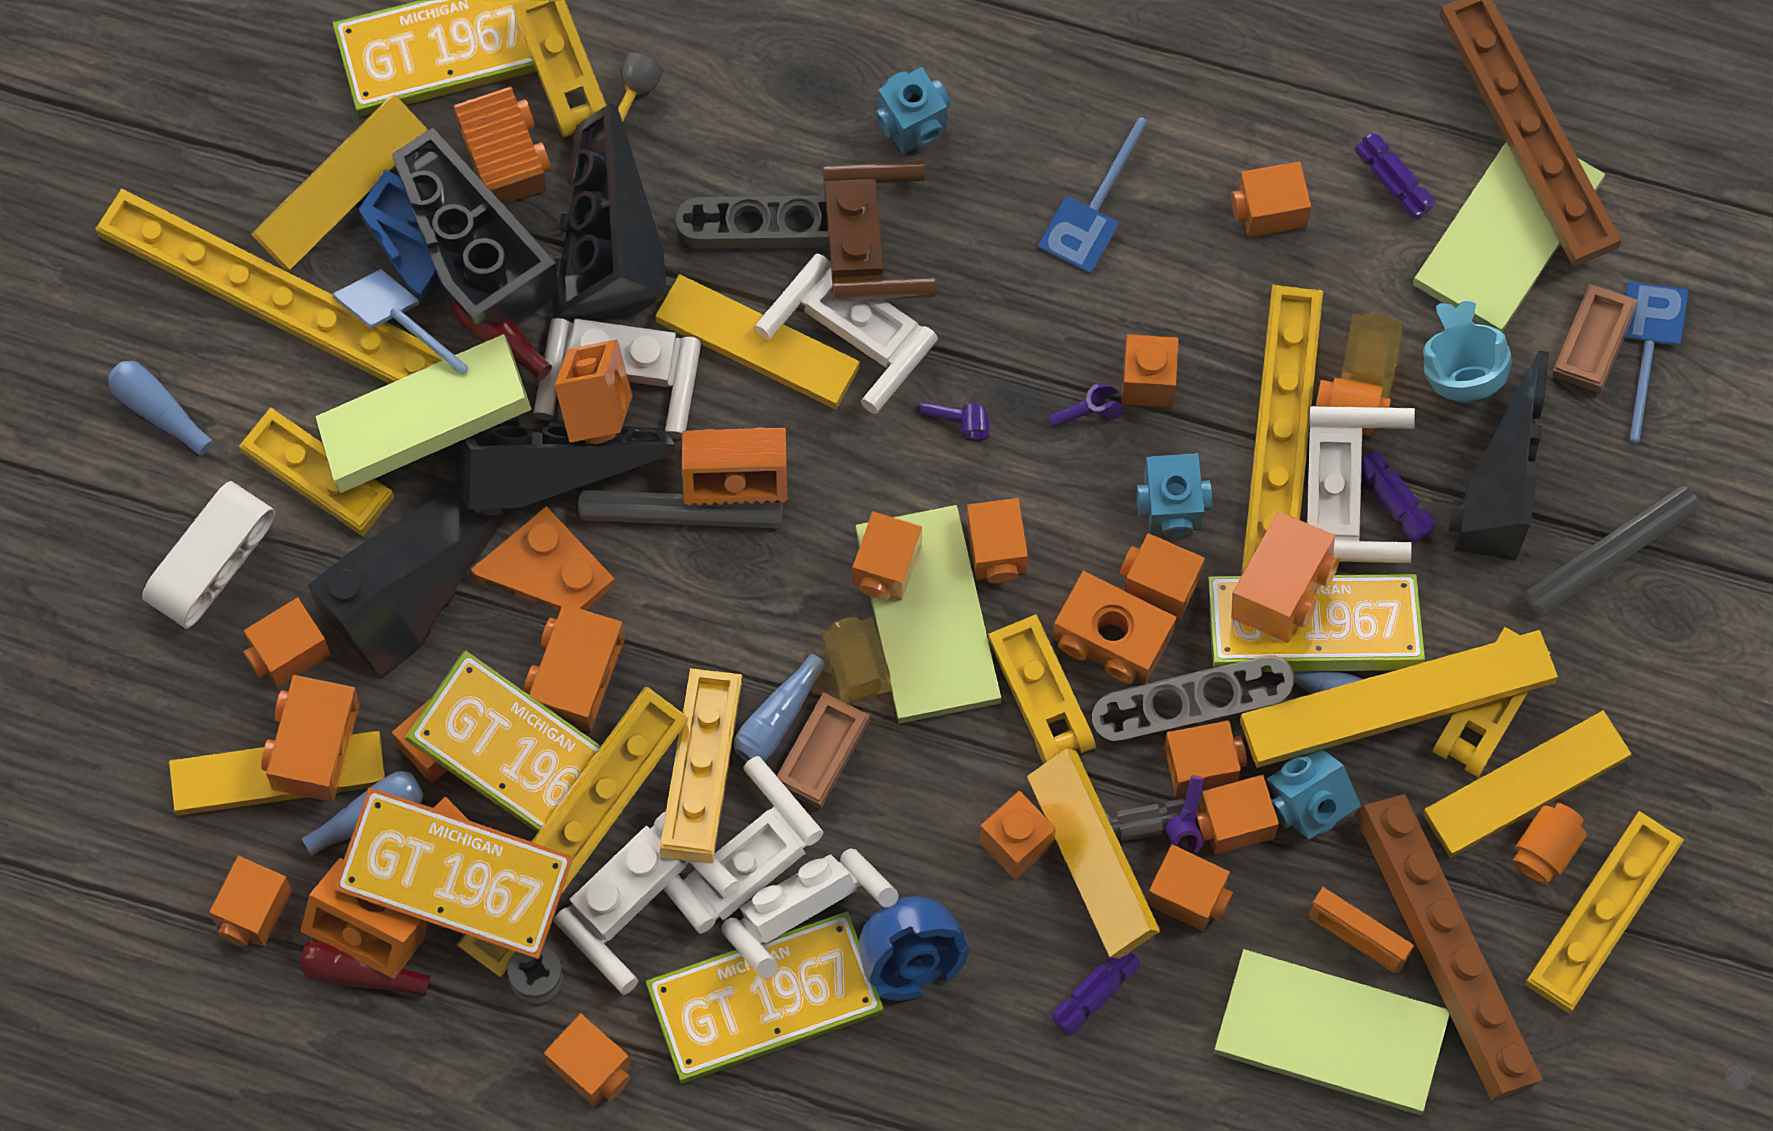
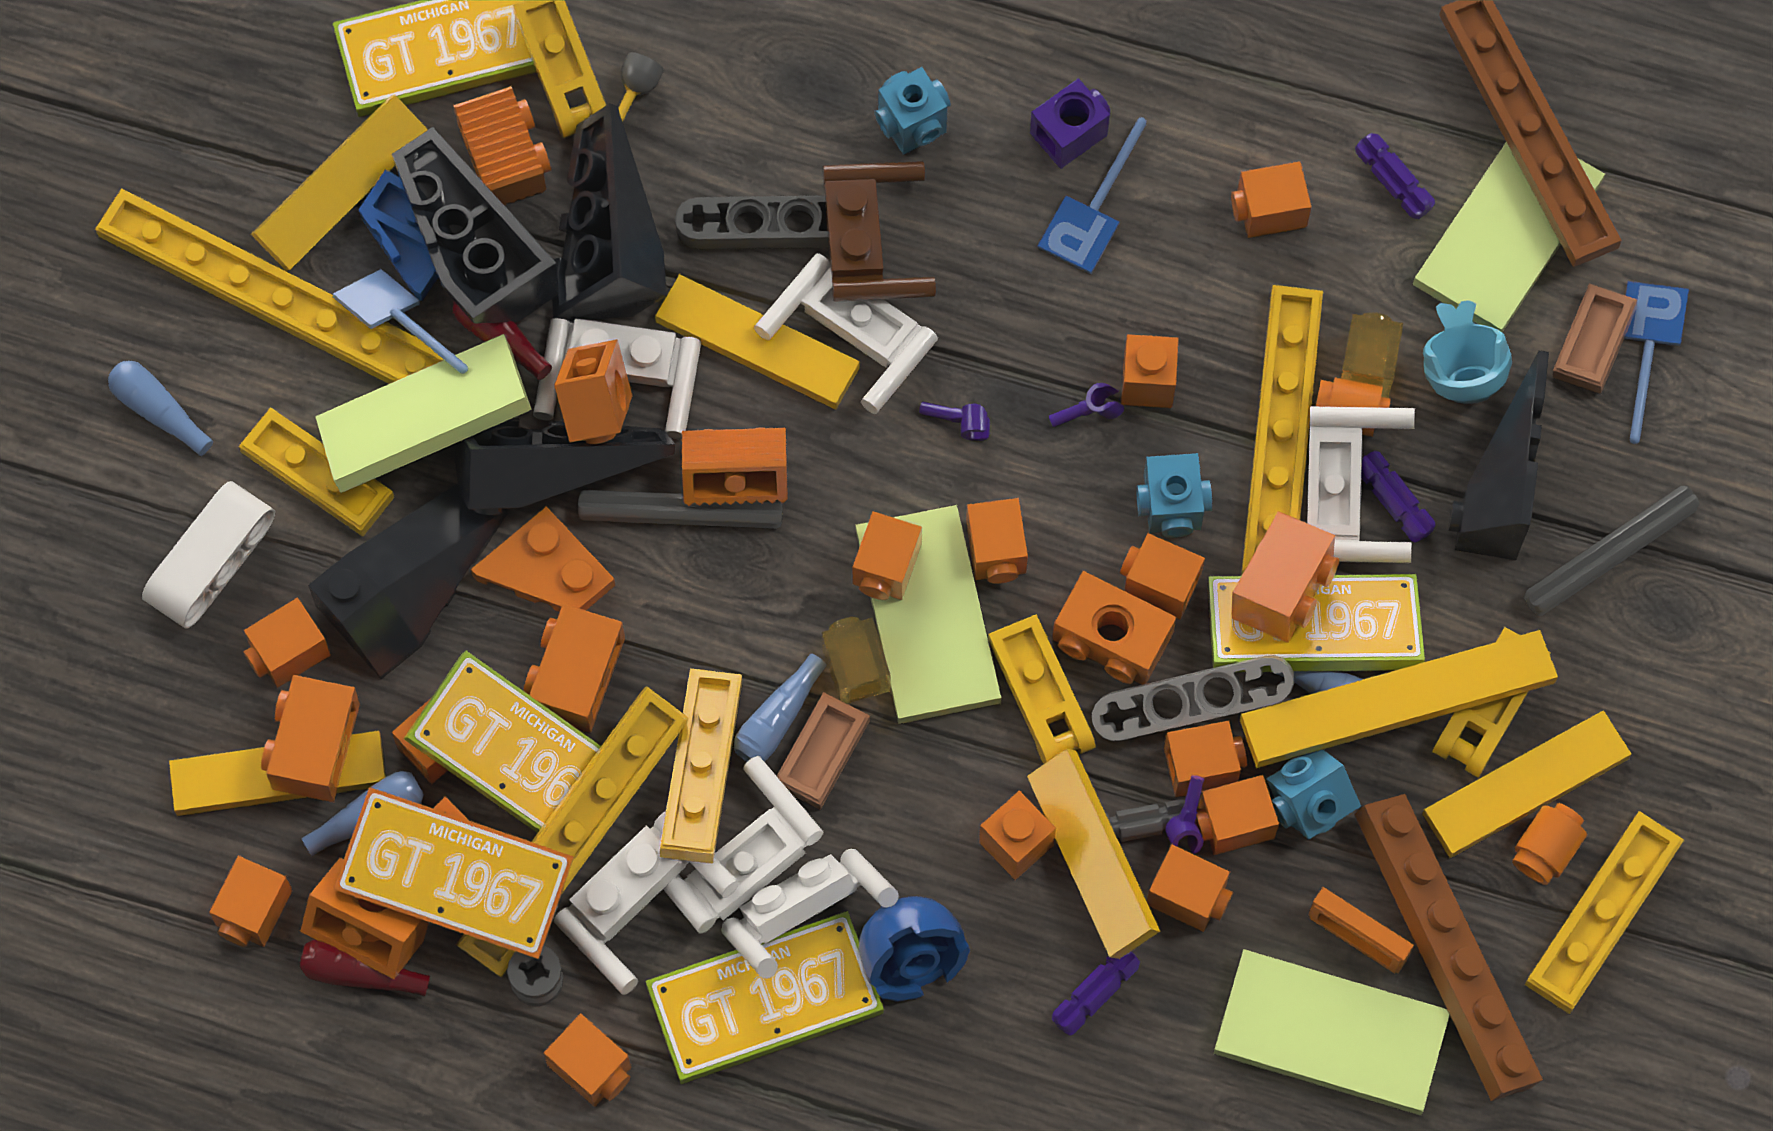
none -> dark purple brick [1030,78,1110,169]

